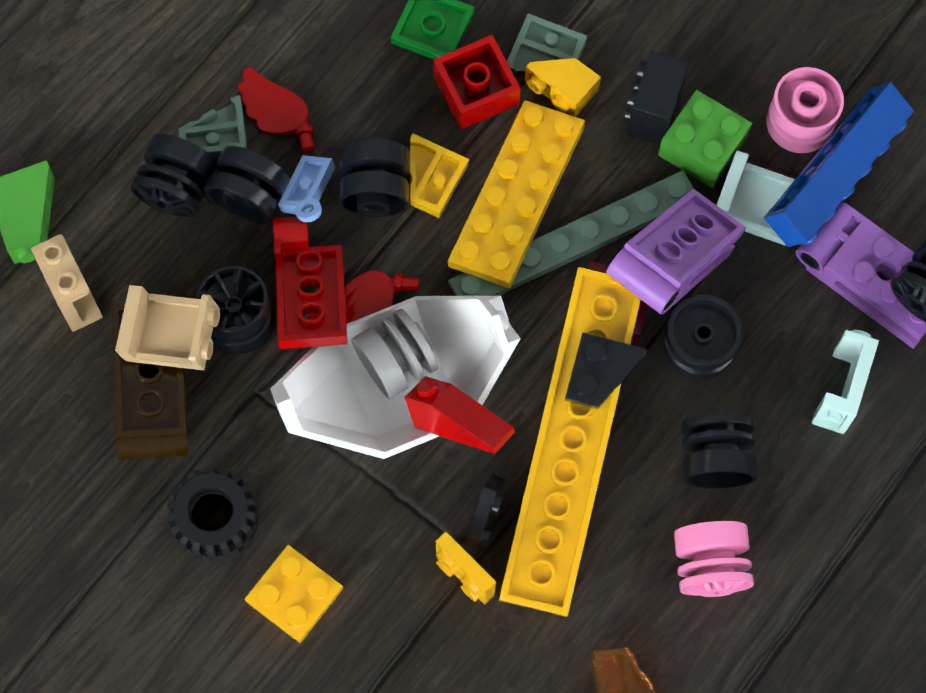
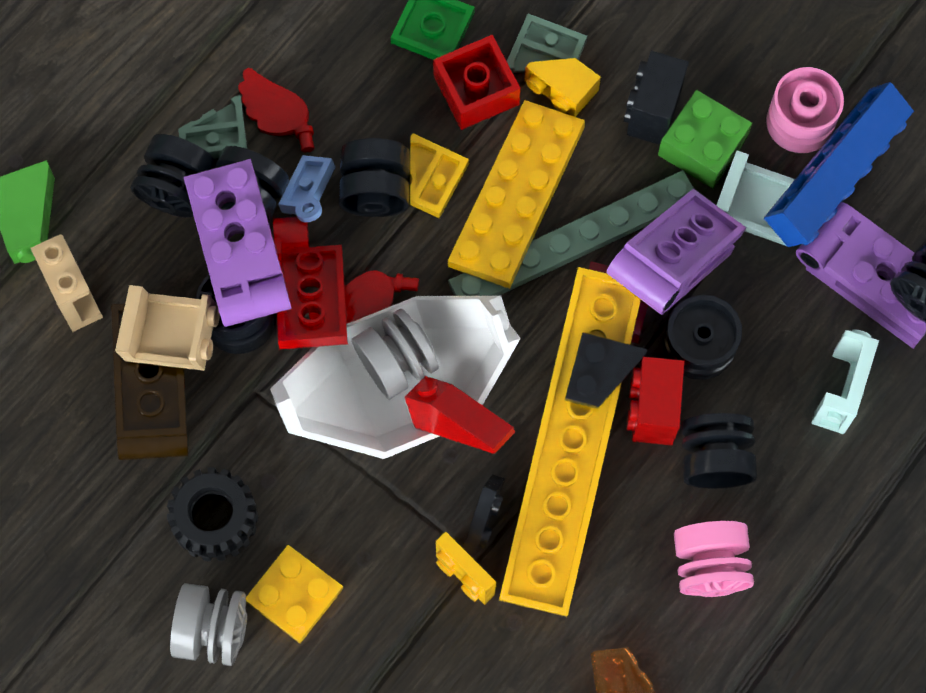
none -> light grey wheel [170,583,247,666]
none -> medium lavender hinge [184,159,292,327]
none -> red brick [627,357,684,445]

